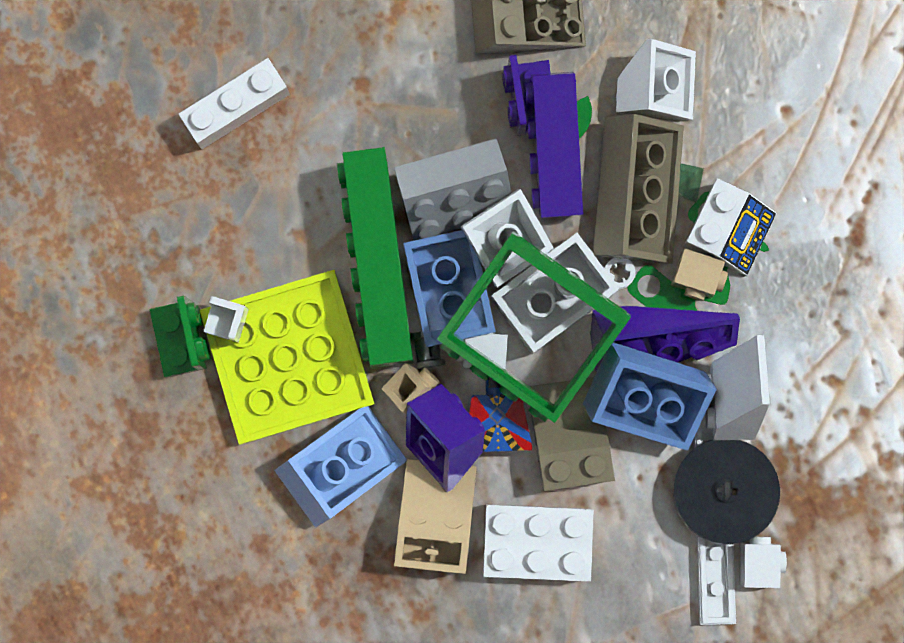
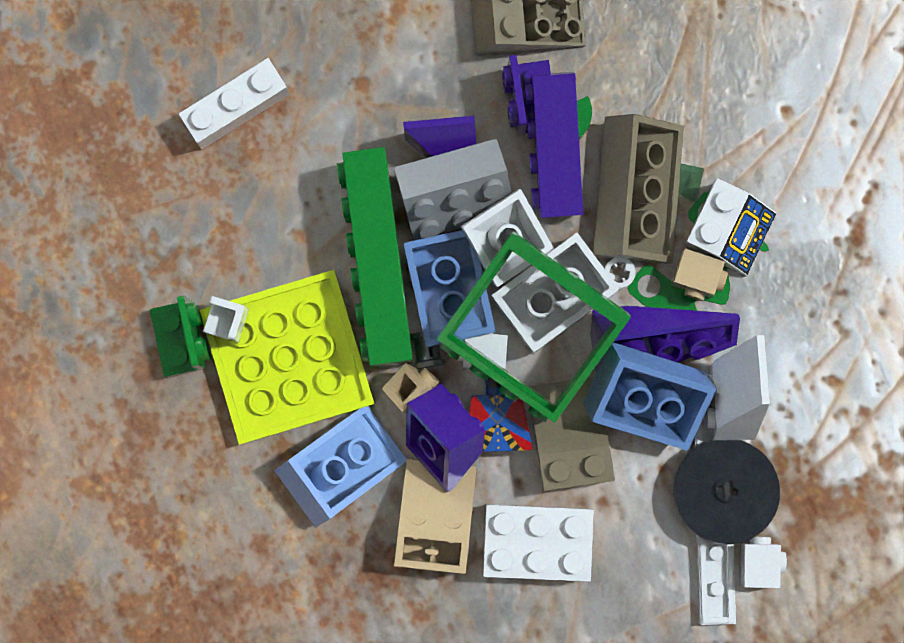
white slope [616,39,696,120] -> none
none -> dark purple slope [403,116,476,158]

